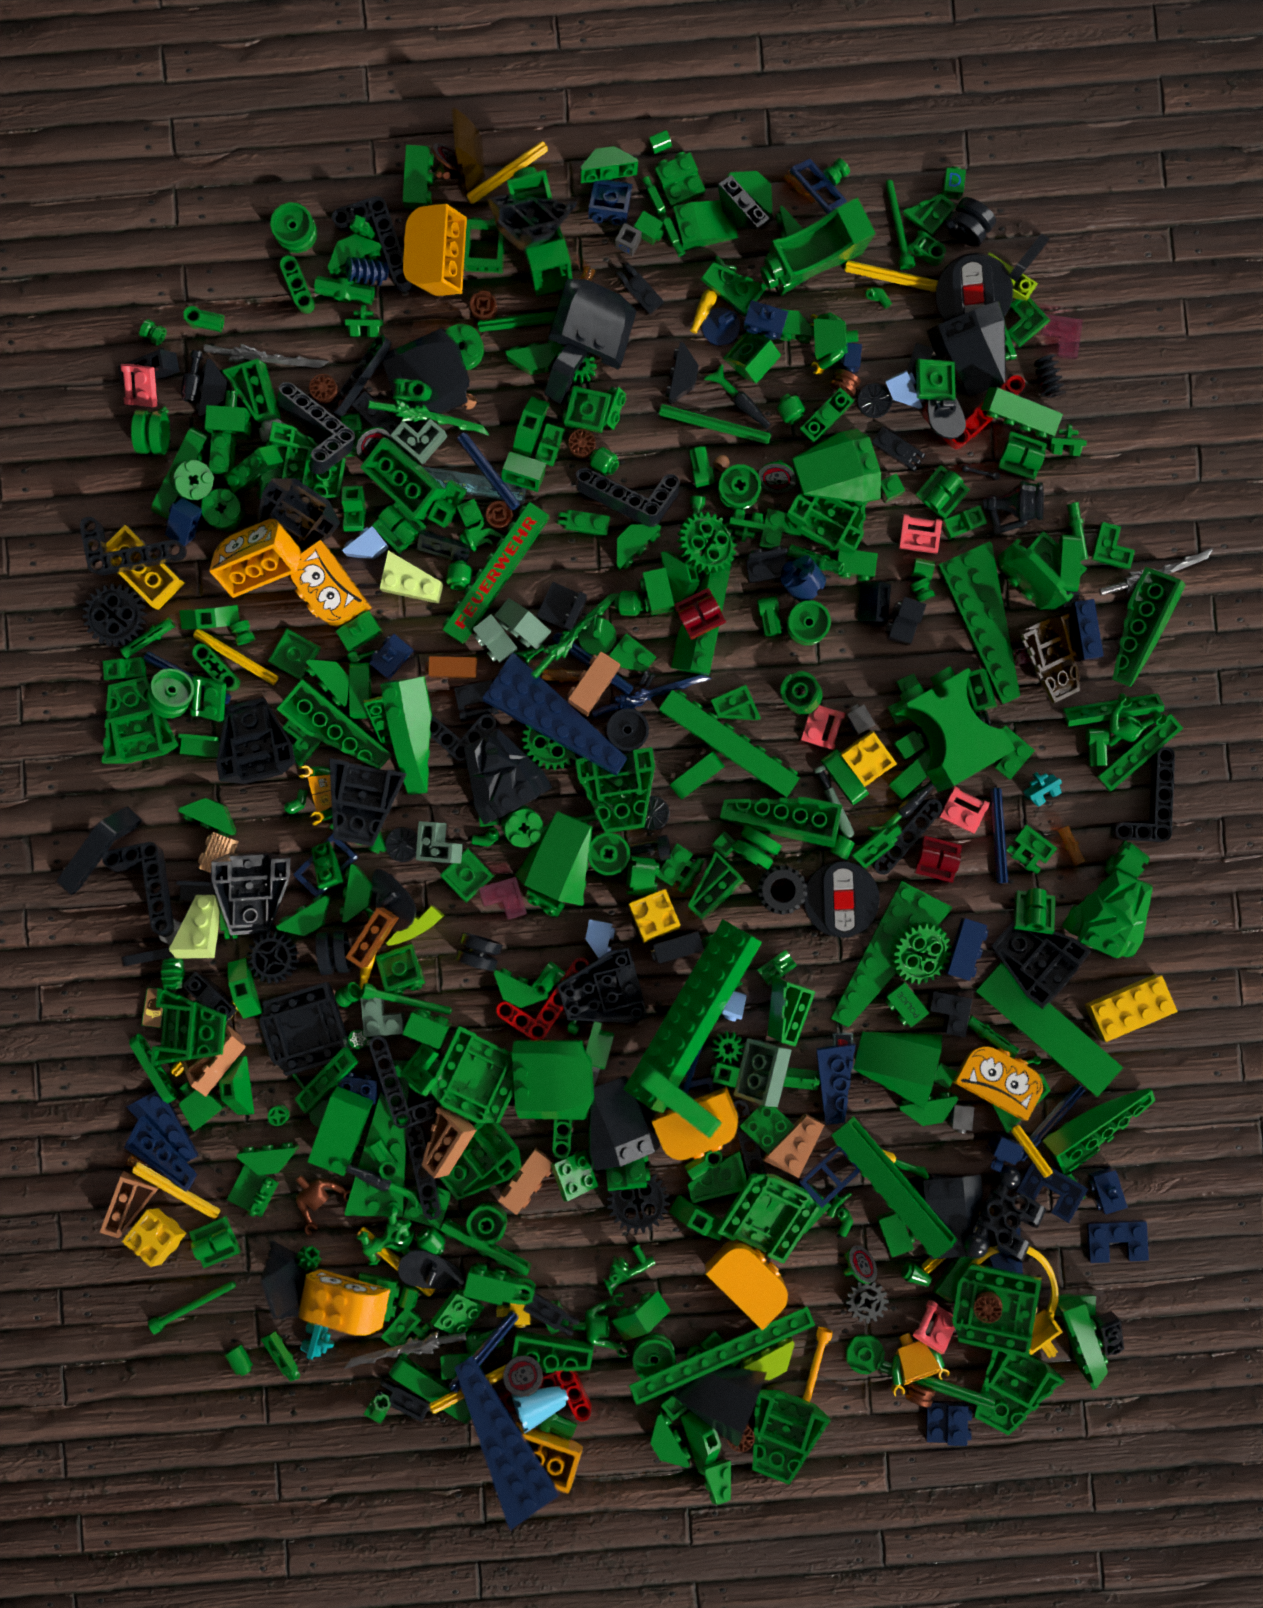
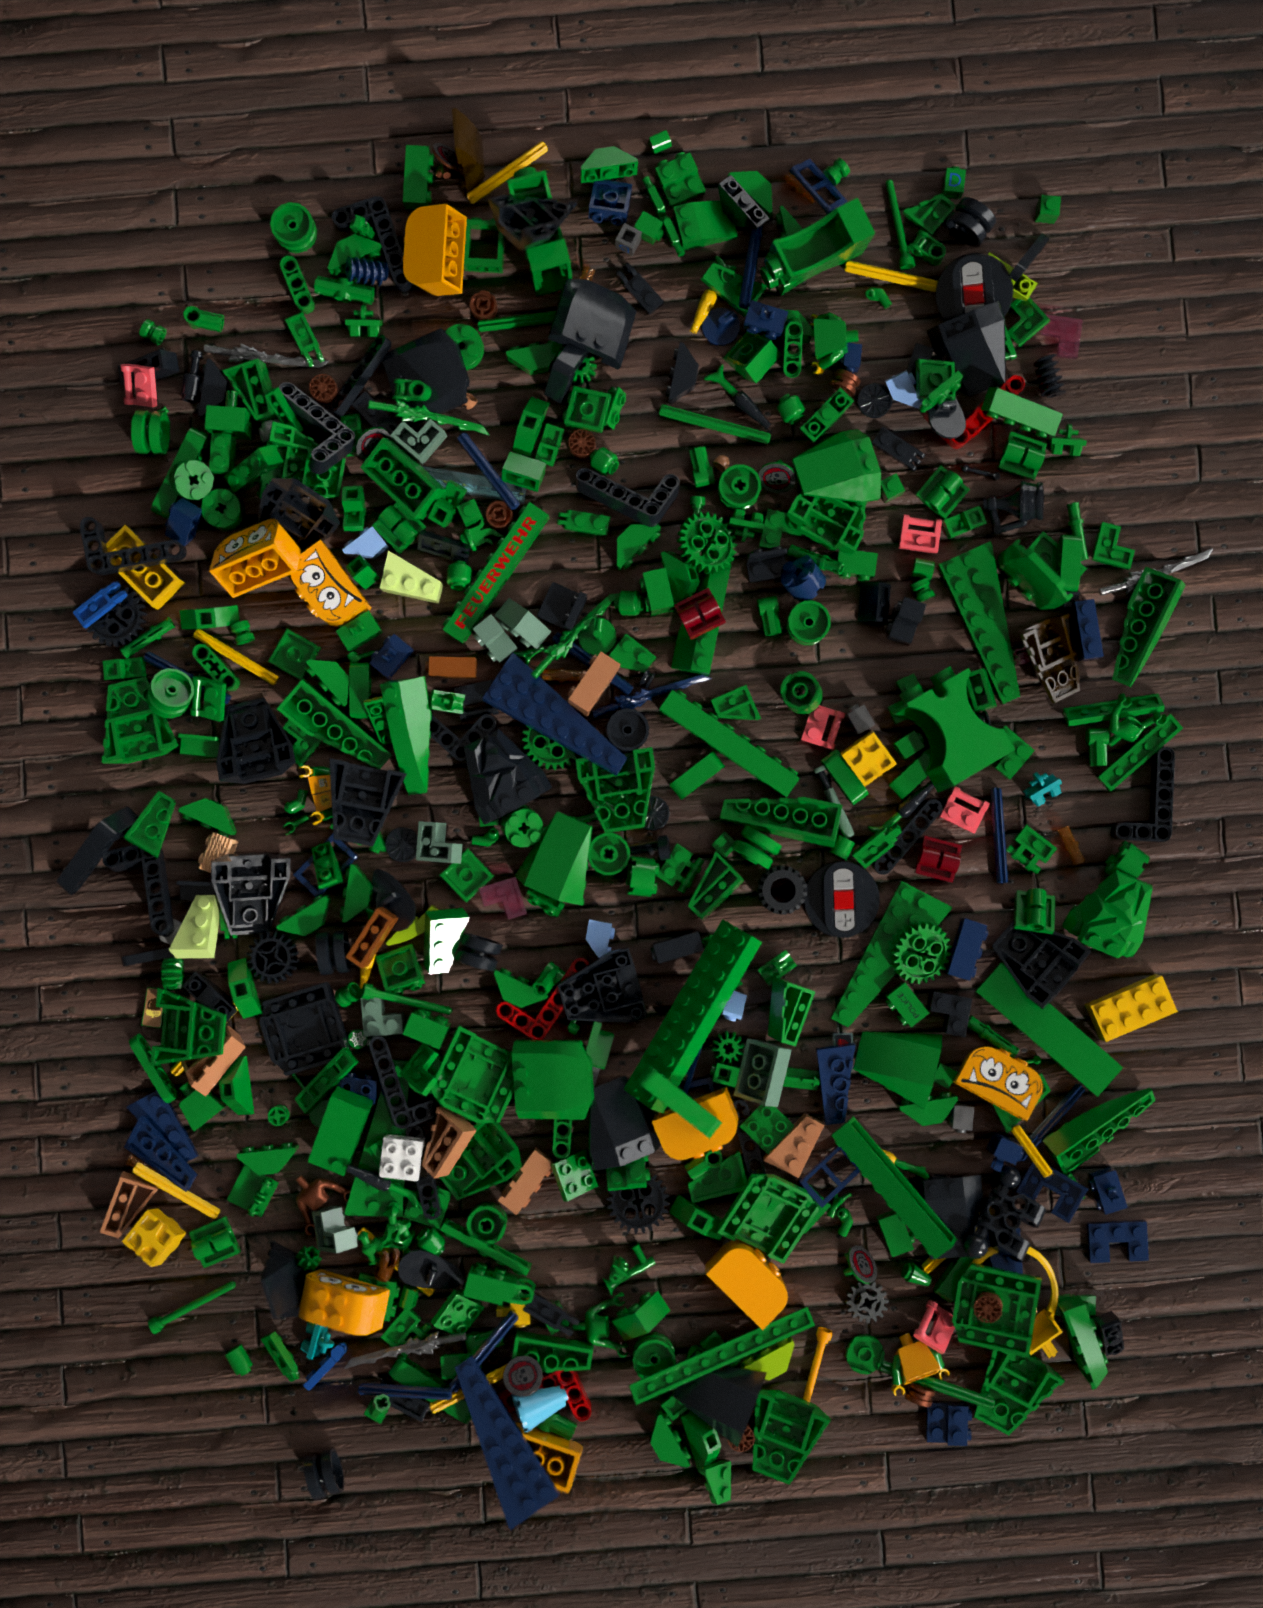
yellow piece [629,889,680,943] -> none
none -> blue hinge [73,581,128,629]
none -> green wing [124,791,176,858]
none -> green piece [264,387,303,433]
none -> green hand [282,815,309,835]
none -> green hinge [285,312,325,367]
none -> blue hinge [303,1342,349,1390]
none -> black wheel [304,1448,344,1500]
none -> sand green brick [312,1206,358,1253]
none -> green brick [346,555,380,590]
none -> dark blue axle [358,1383,452,1400]
none -> reddish brown hinge [374,1248,400,1282]
none -> white bracket [379,1134,426,1181]
none -> wedge [424,908,469,974]
none -> green hips [429,690,465,714]
none -> dark blue axle [739,225,763,309]
none -> green beam [783,317,803,378]
none -> green hinge [919,371,963,413]
none -> green brick [1035,195,1061,224]

